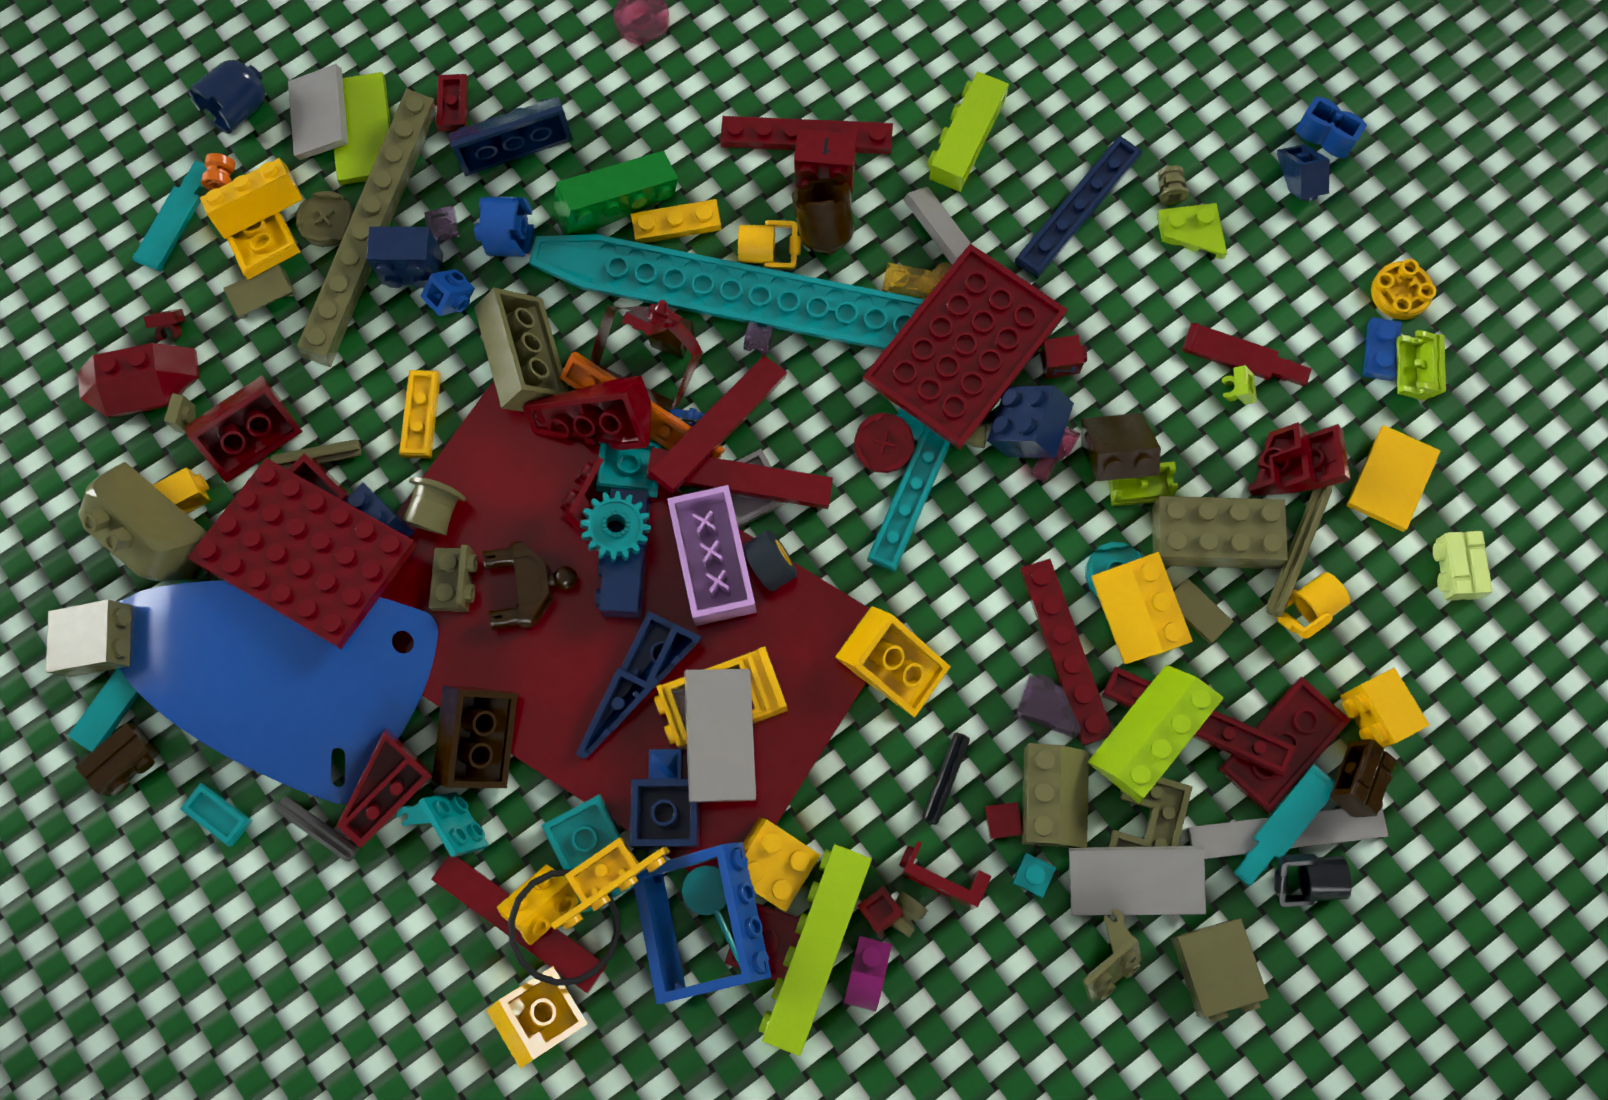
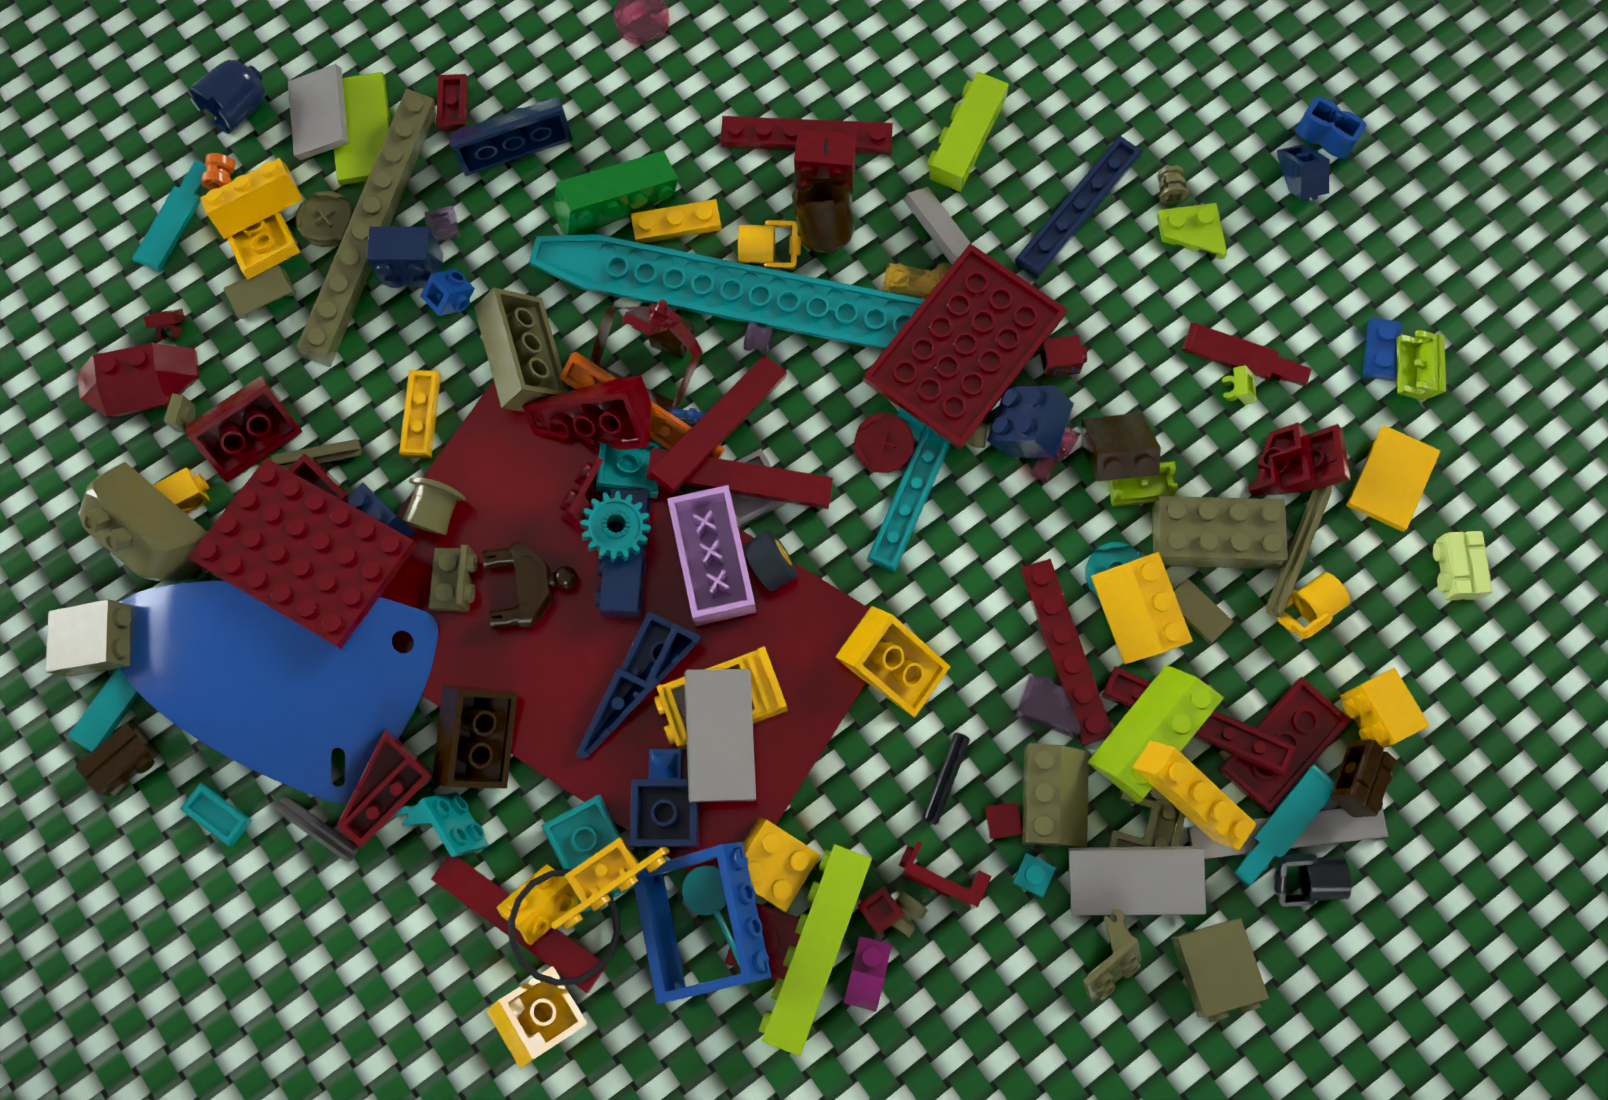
blue brick [474,197,534,257] -> none
yellow tile [1371,259,1436,320] -> none
none -> yellow brick [1133,740,1256,851]

